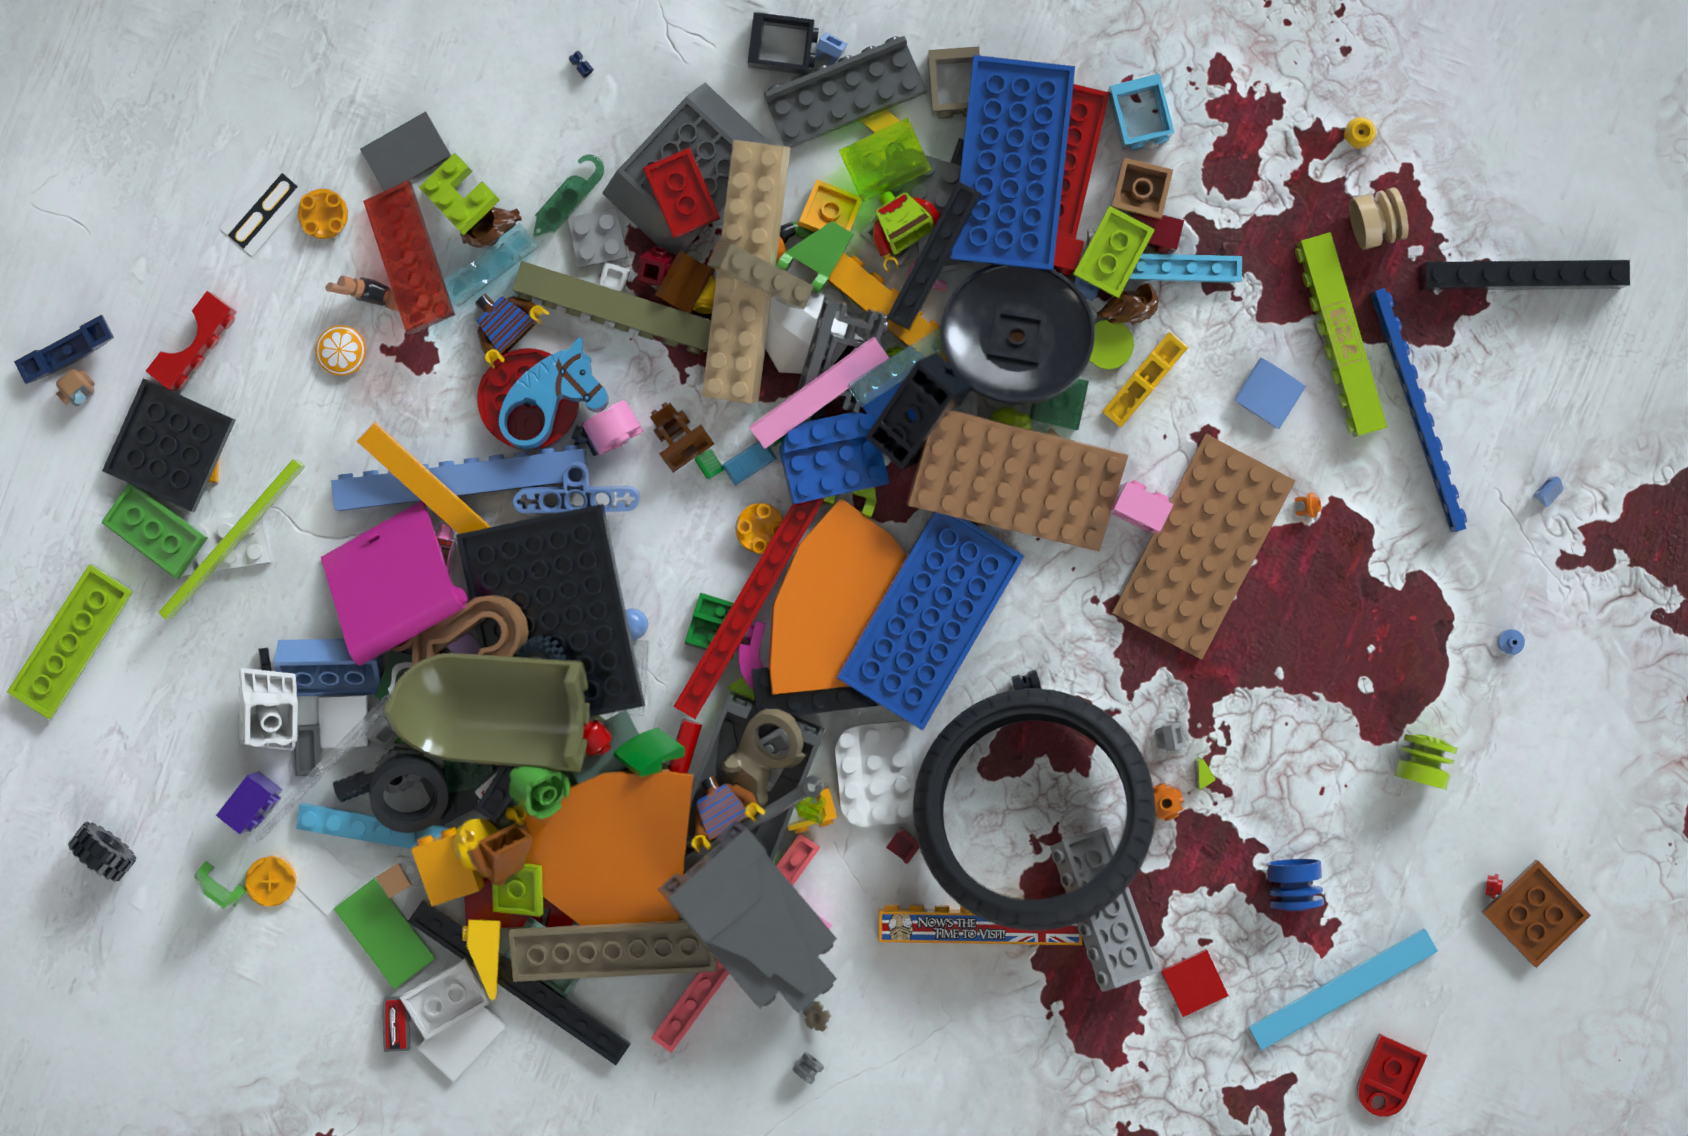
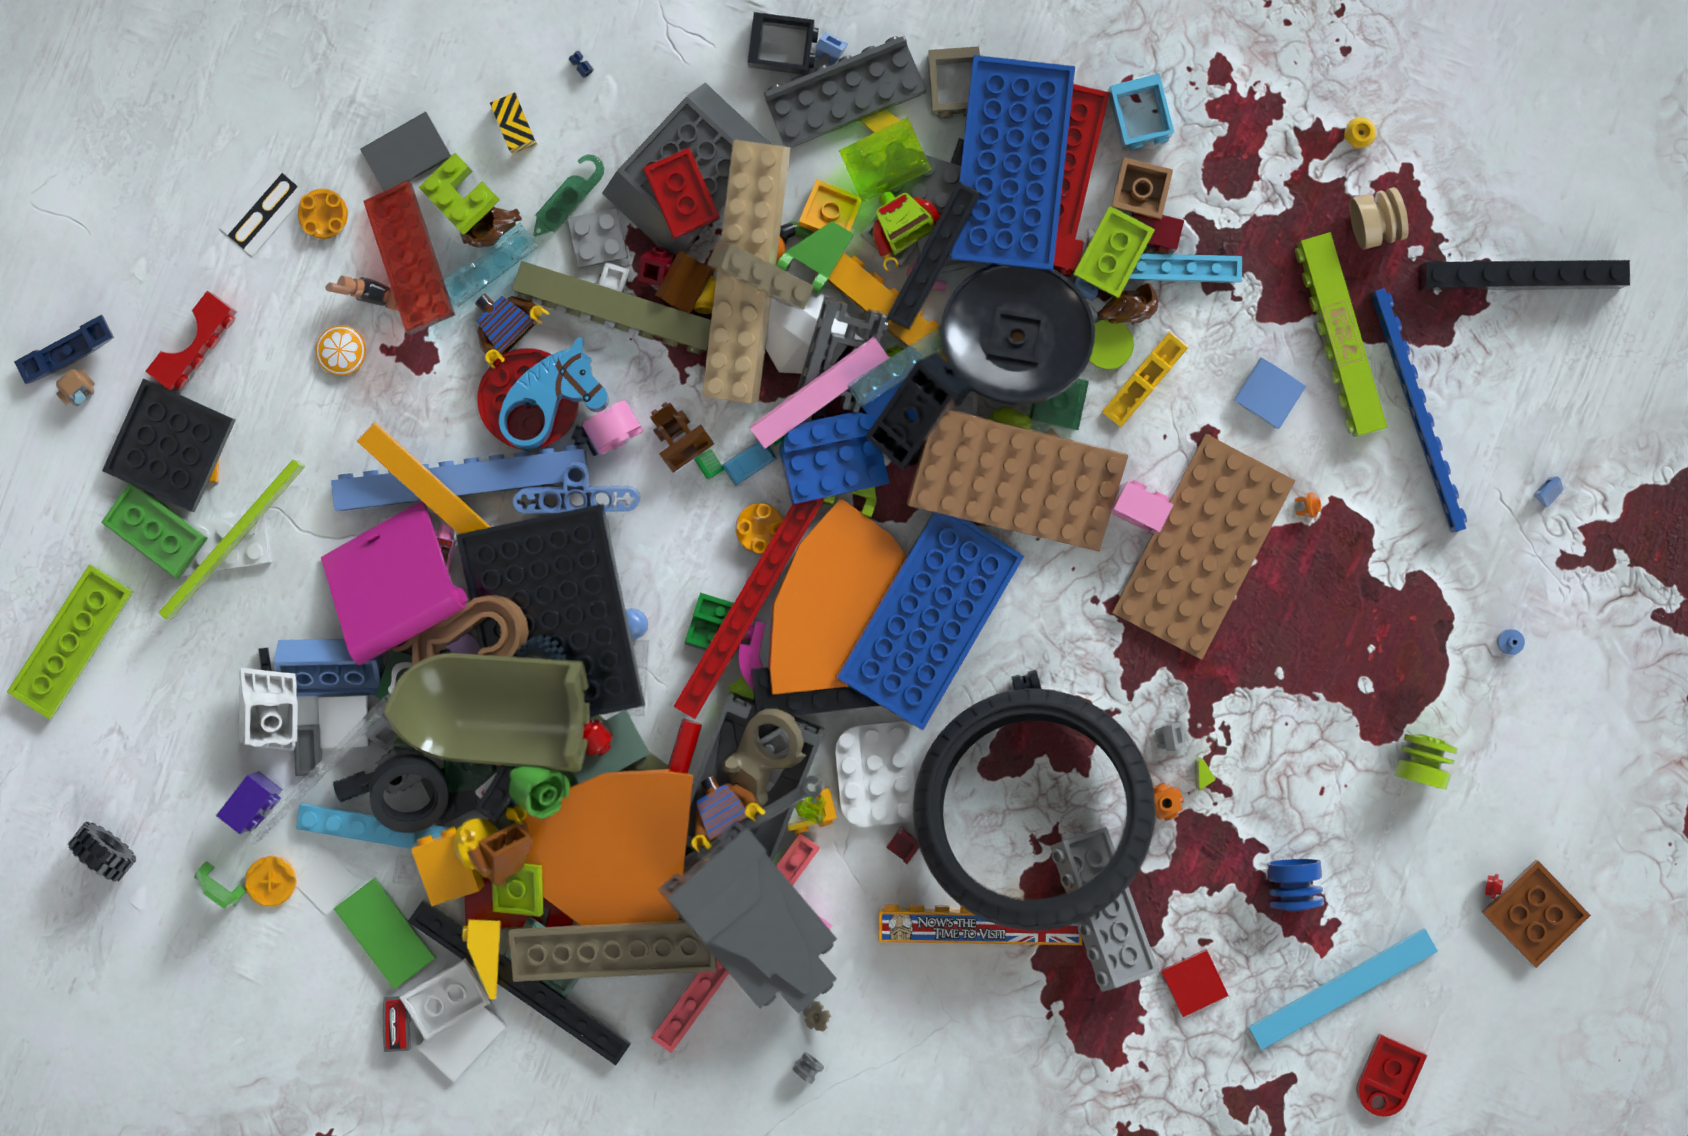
medium nougat tile [376,863,412,899] -> none
green slope [613,727,685,777] -> none
none -> sticker [490,92,538,154]

